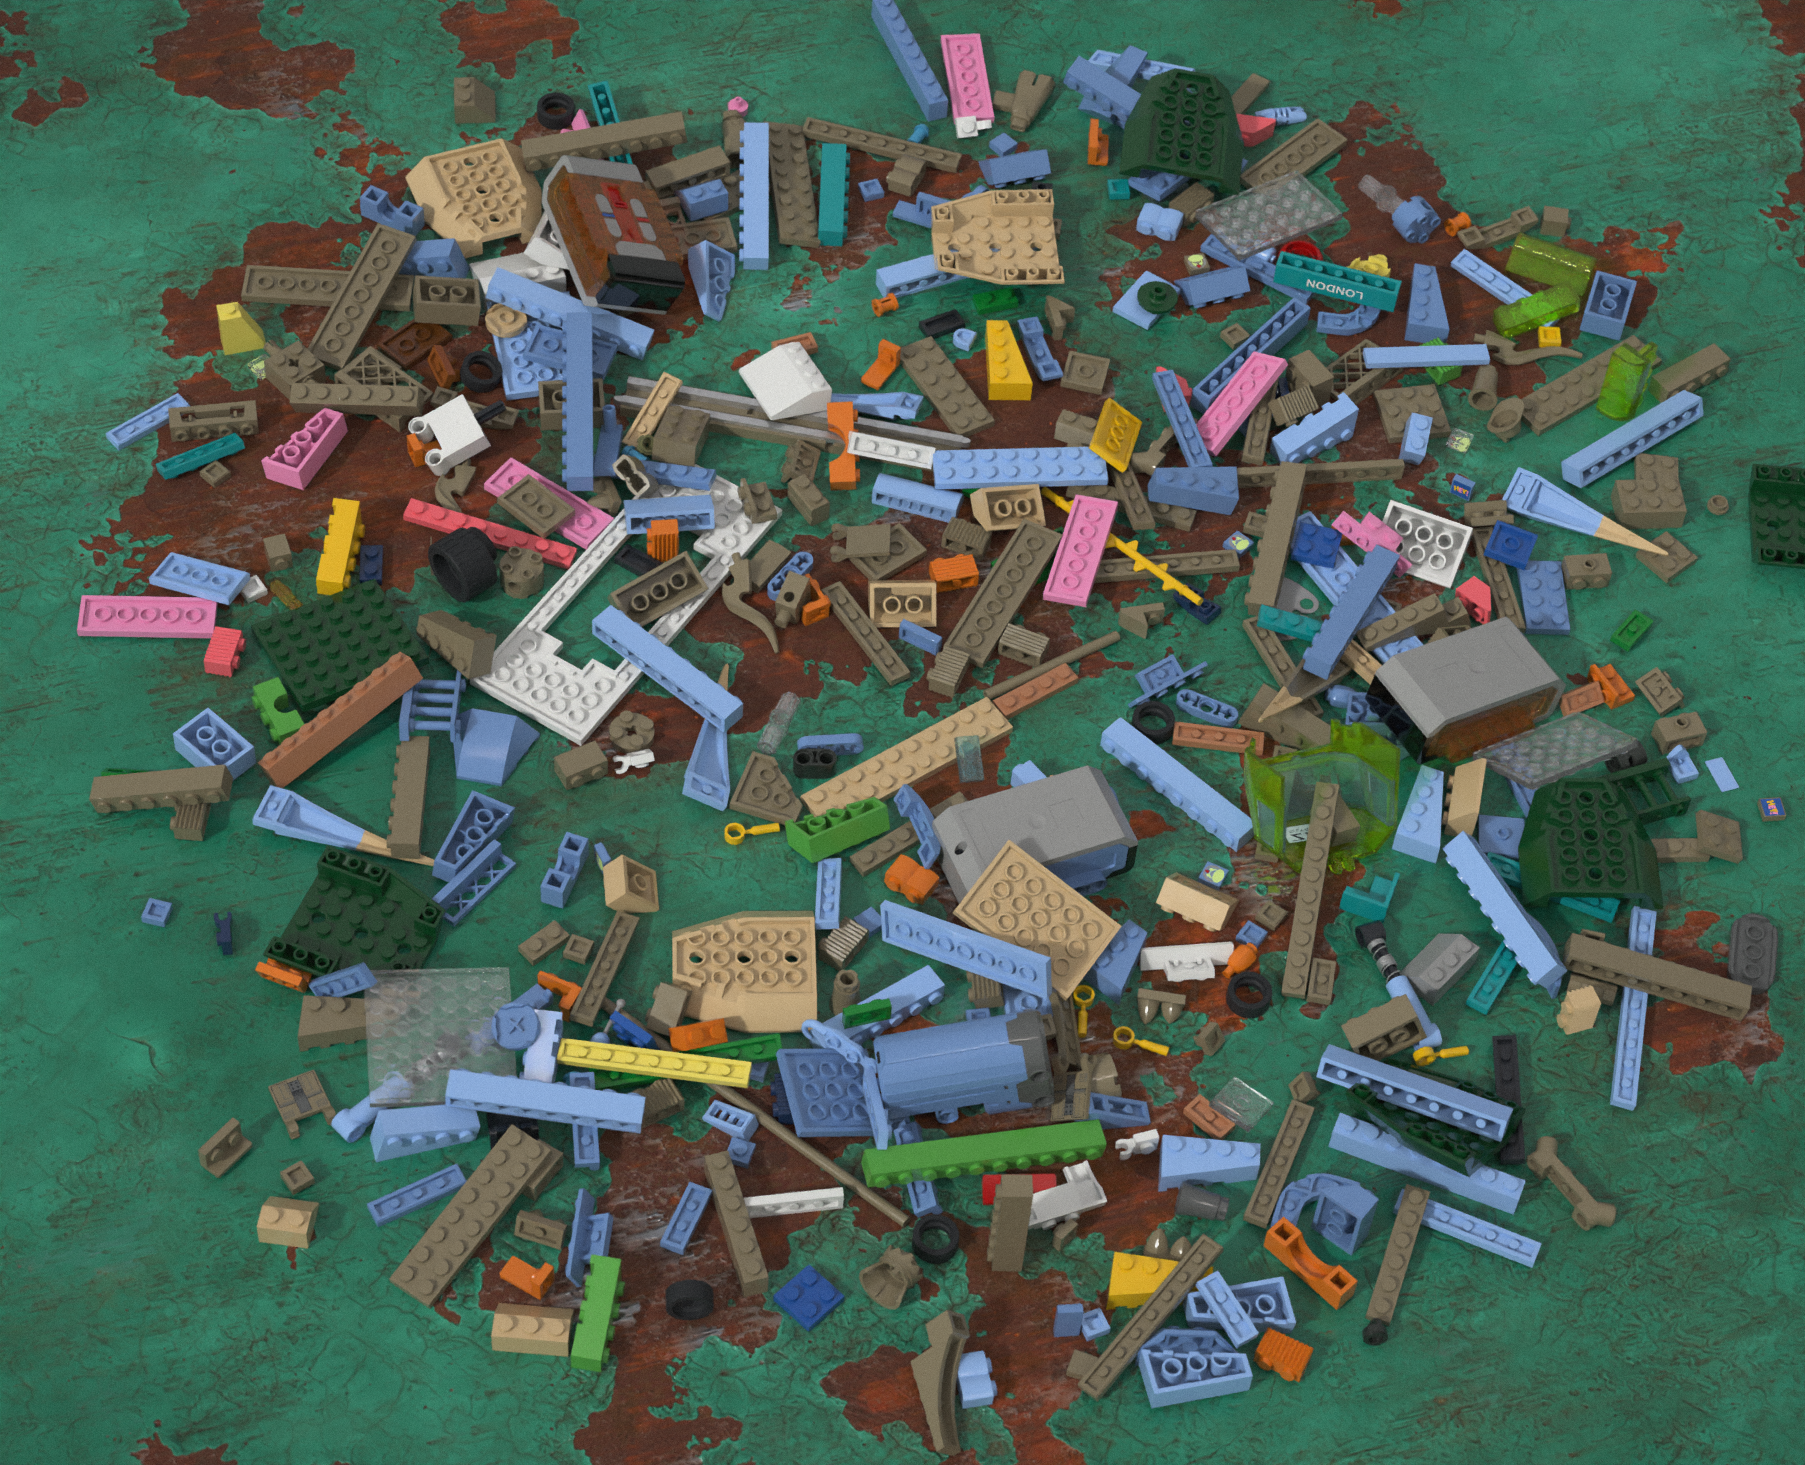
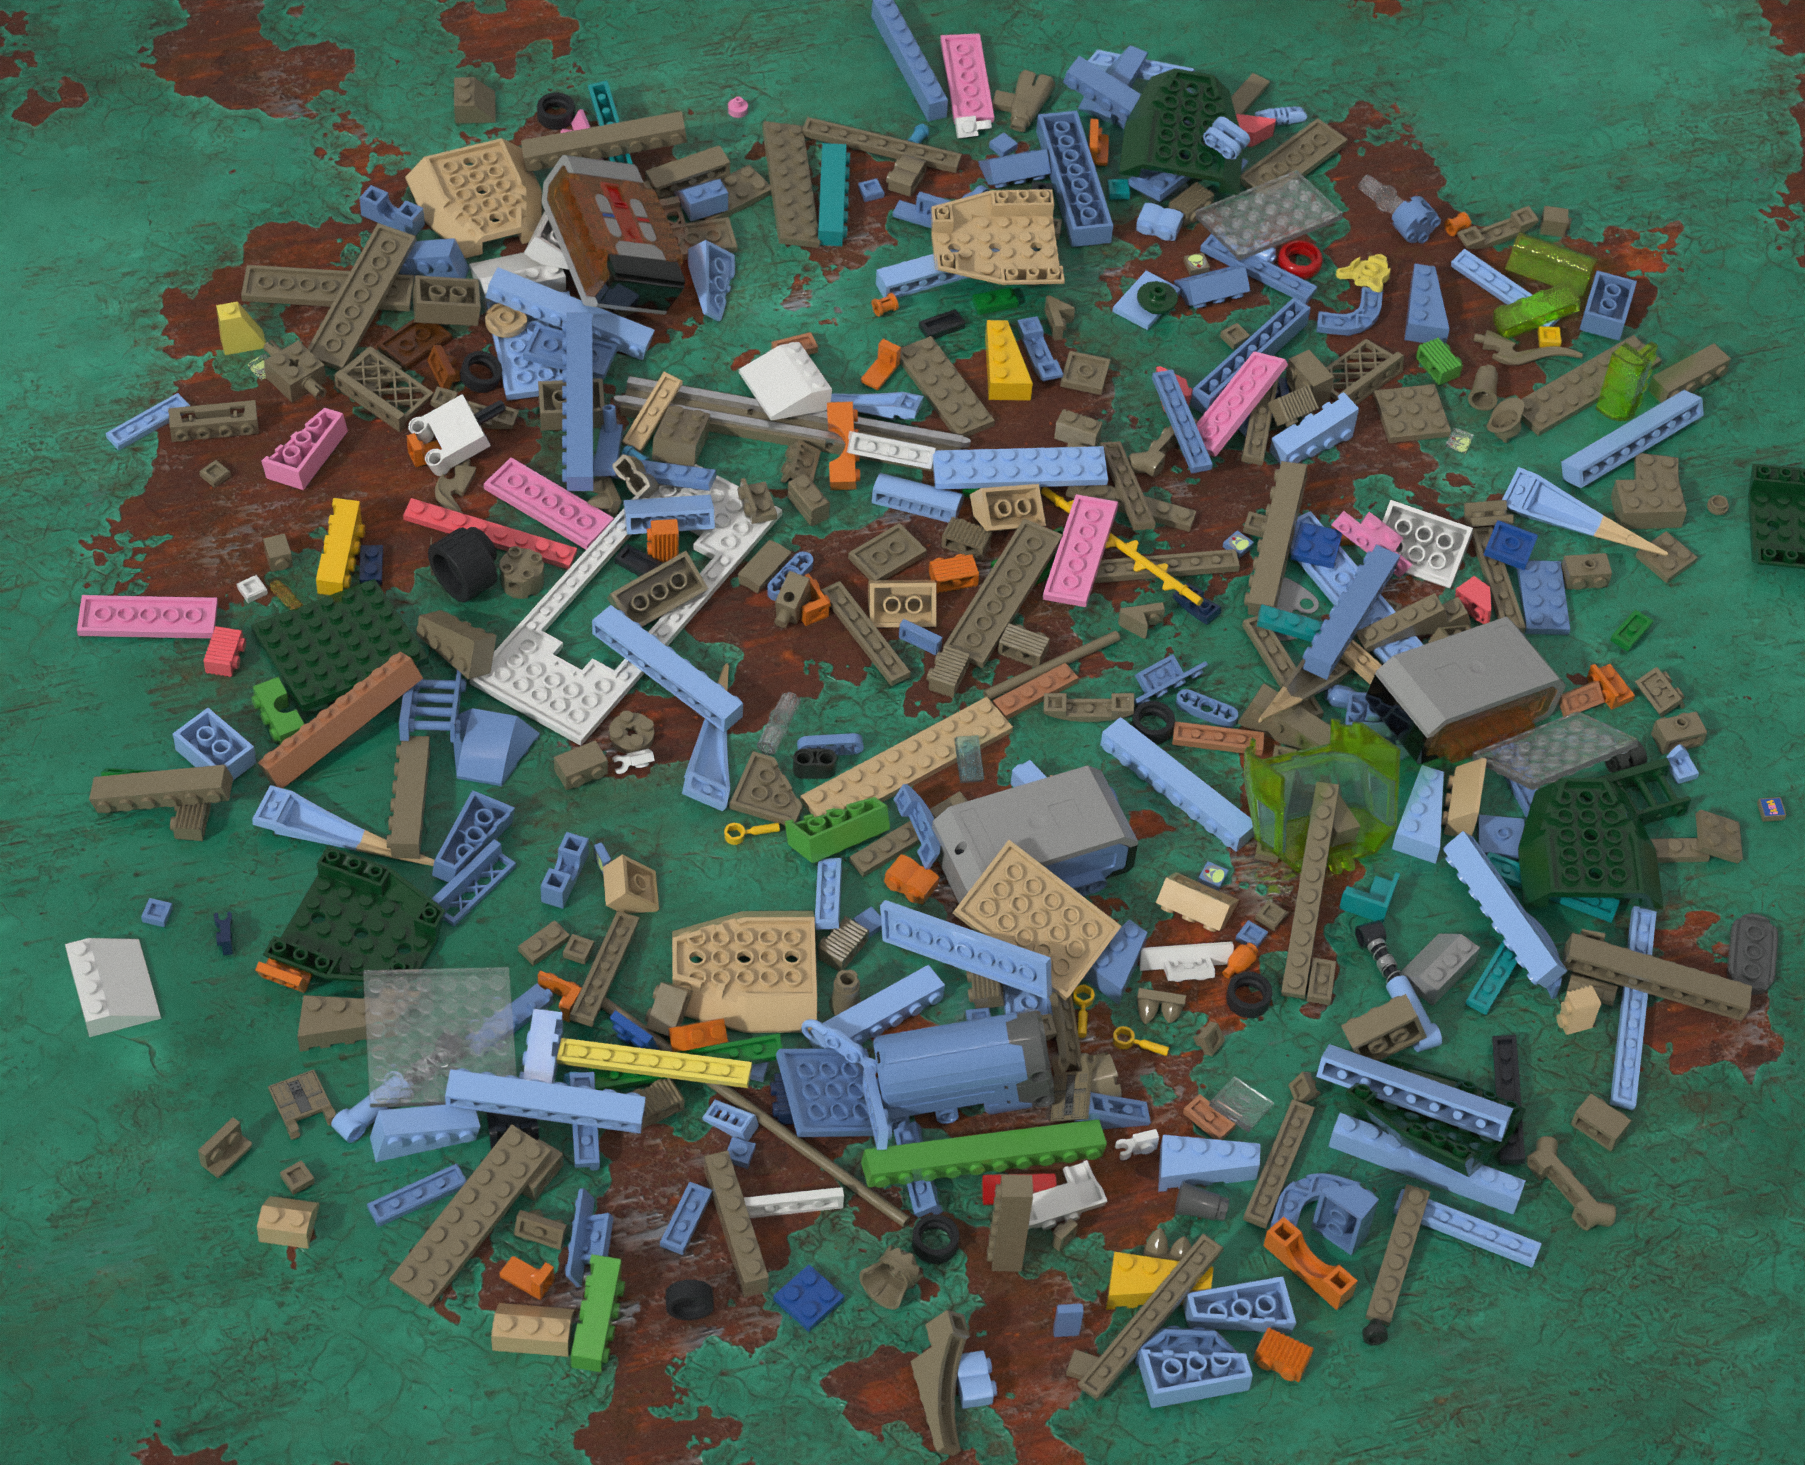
light blue plate [149,552,250,605] -> none
teal plate [156,433,245,480] -> none
dark tan brick [289,383,424,416] -> none
medium blue tile [308,962,378,997] -> none
medium blue tile [491,1002,540,1051] -> none
dark tan plate [497,474,575,539] -> none
hinge [590,999,626,1044] -> none
olive plate [637,434,654,456] -> none
dark tan piece [722,110,746,169] -> none
dark tan piece [722,552,780,654] -> none
light blue brick [739,122,769,270] -> none
dark tan flag [830,524,891,563] -> none
green plate [842,998,892,1029] -> none
light blue tile [953,328,977,351] -> none
light blue plate [1080,1308,1111,1341] -> none
yellow tile [1089,398,1142,473] -> none
medium blue wedge [1148,467,1239,515] -> none
light blue plate [1195,1271,1259,1348] -> none
dark tan plate [1237,459,1405,488] -> none
teal brick [1273,251,1401,312] -> none
white sticker [1282,824,1309,843] -> none
light blue tile [1363,344,1490,368] -> none
light blue brick [1399,412,1433,465] -> none
yellow piece [1413,1046,1469,1066] -> none
tile [1450,474,1475,501] -> none
light blue sticker [1705,757,1739,792] -> none
none -> white slope [65,938,161,1037]
none -> medium blue brick [1036,111,1113,247]
none -> dark tan slope [1044,693,1134,722]
none -> light blue brick [1203,117,1250,160]
none -> dark tan brick [1571,1094,1631,1151]

